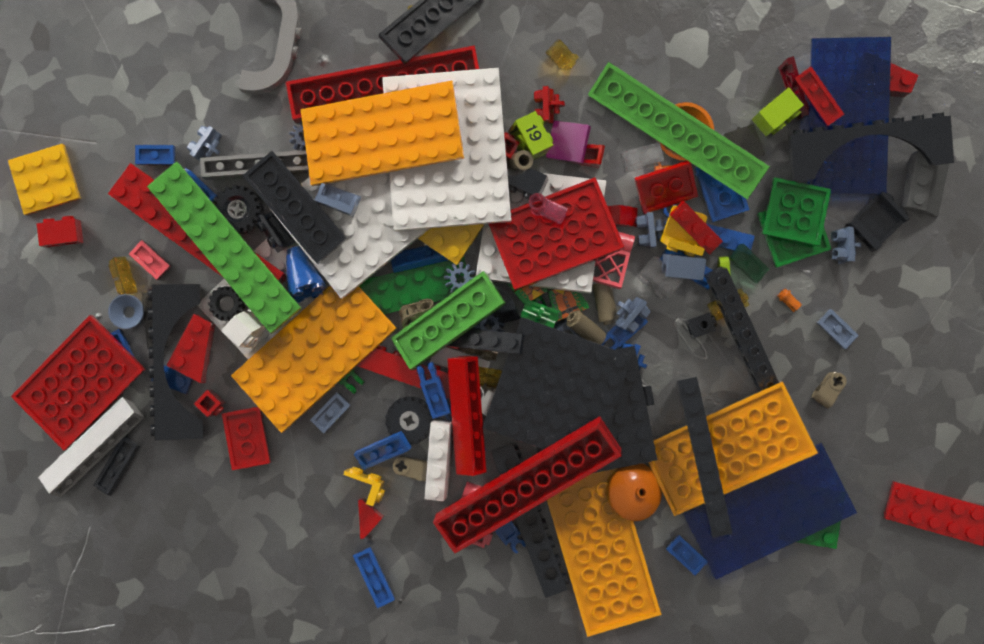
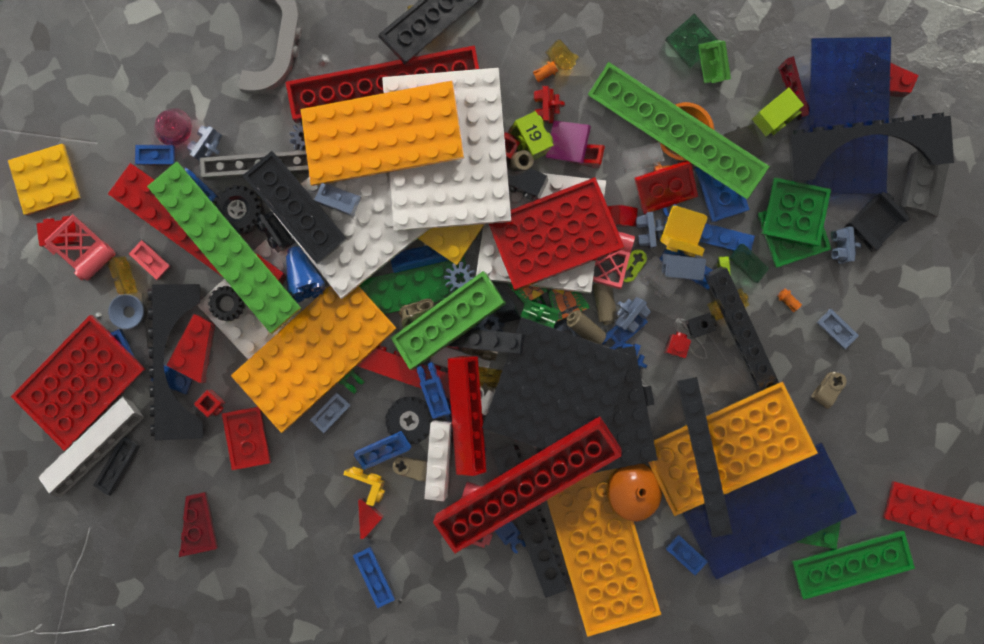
white wedge [221,309,266,348] -> none
clear pink piece [529,193,568,225] -> none
red plate [669,201,723,255] -> none
red plate [794,67,844,126] -> none
none -> coral piece [45,214,116,281]
none -> clear pink cone [154,108,192,146]
none -> dark red wing [179,492,218,557]
none -> orange pin [533,61,558,83]
none -> lime beam [619,249,647,283]
none -> red brick [664,332,691,359]
none -> clear green plate [665,13,718,68]
none -> bright green hinge [698,40,731,83]
none -> green plate [791,530,915,600]

